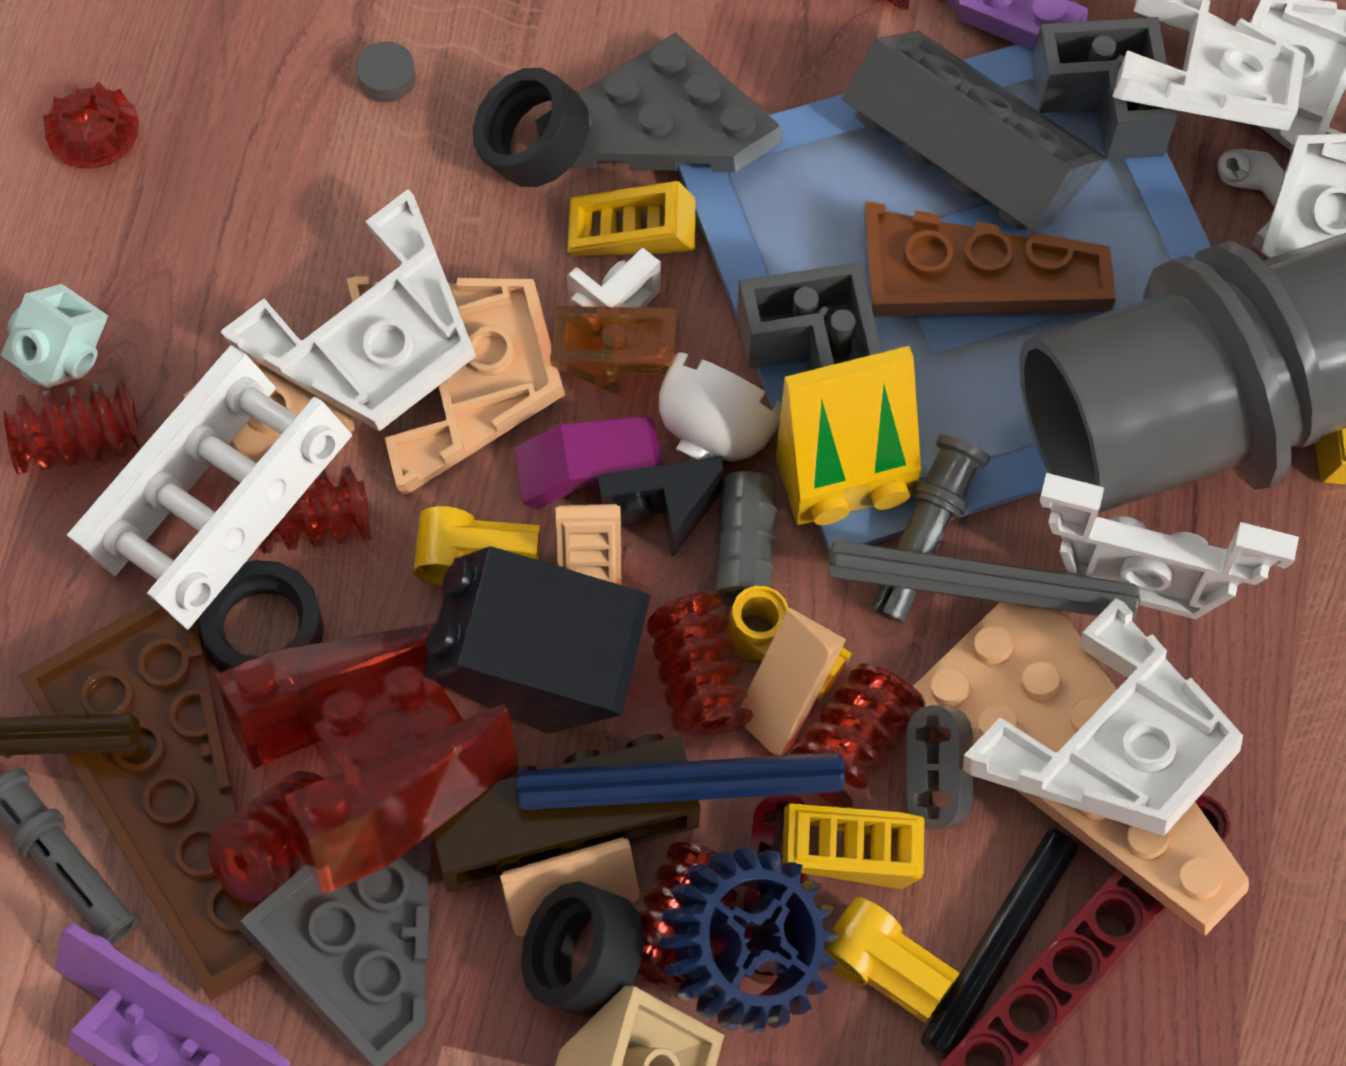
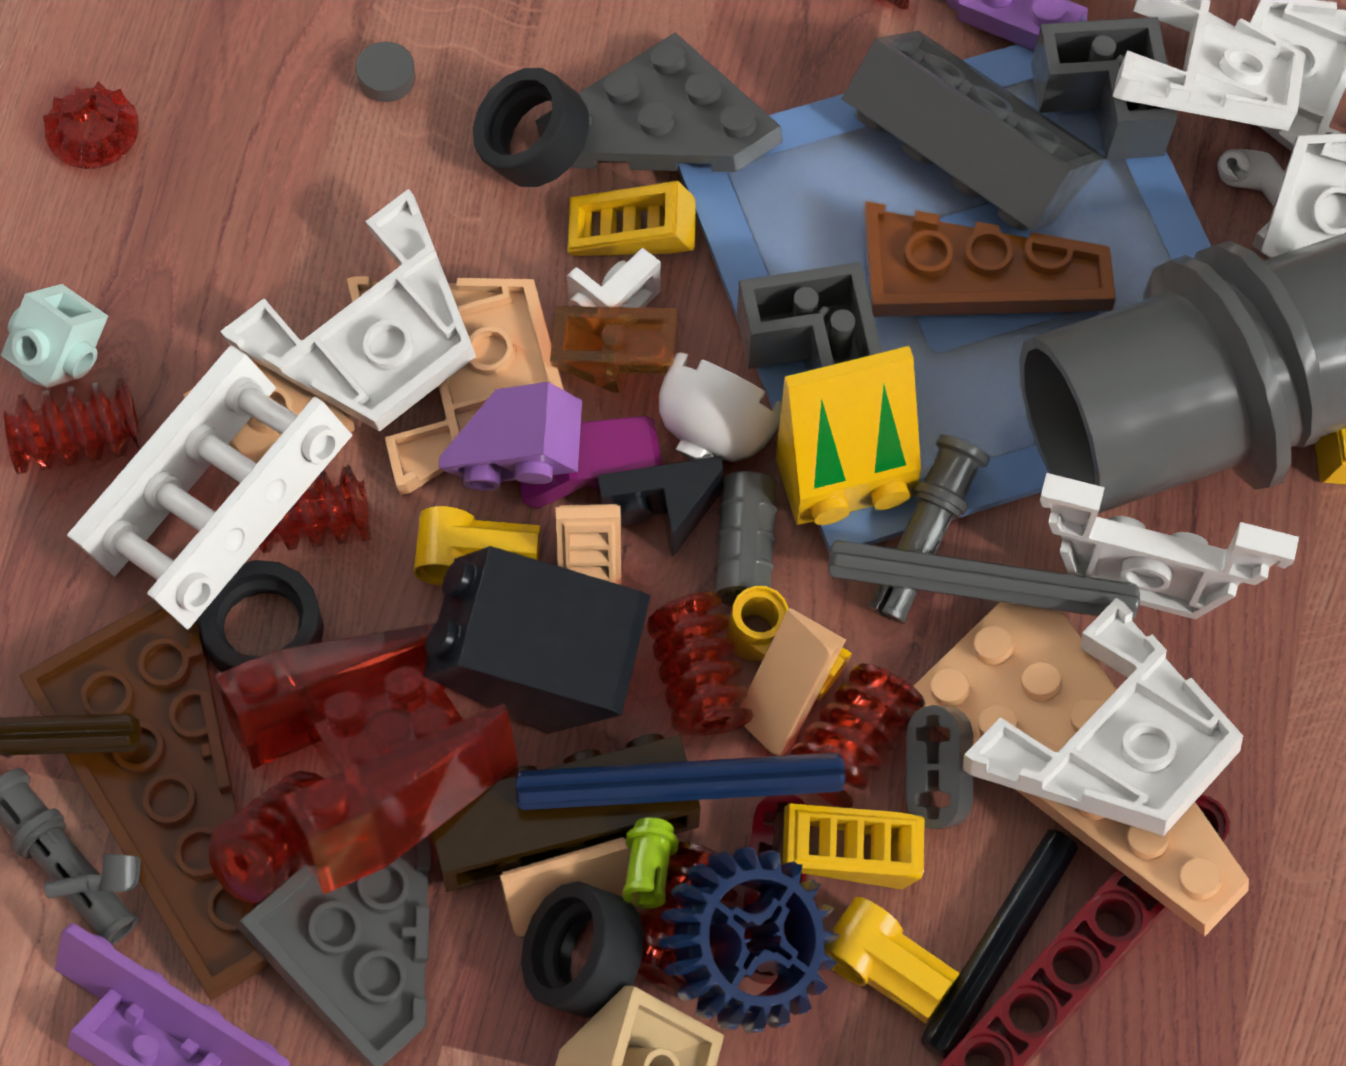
none -> dark grey hand [45,854,141,899]
none -> medium lavender slope [439,382,582,491]
none -> lime pin [622,817,679,909]

